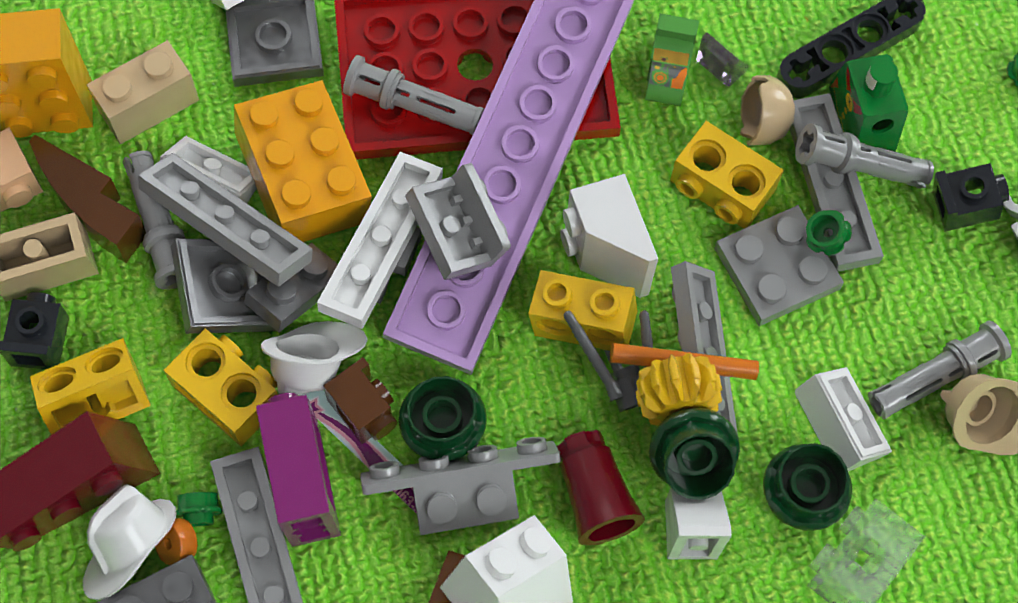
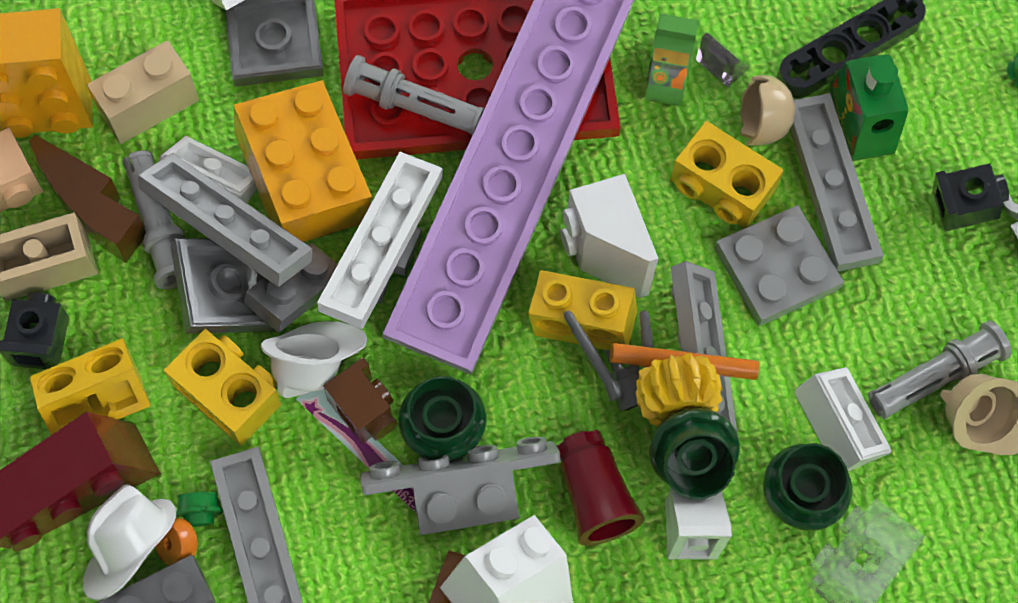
magenta window [256,393,341,547] -> none
light grey bracket [405,163,511,280] -> none
light grey pin [795,123,934,189] -> none
green plate [806,210,852,256] -> none

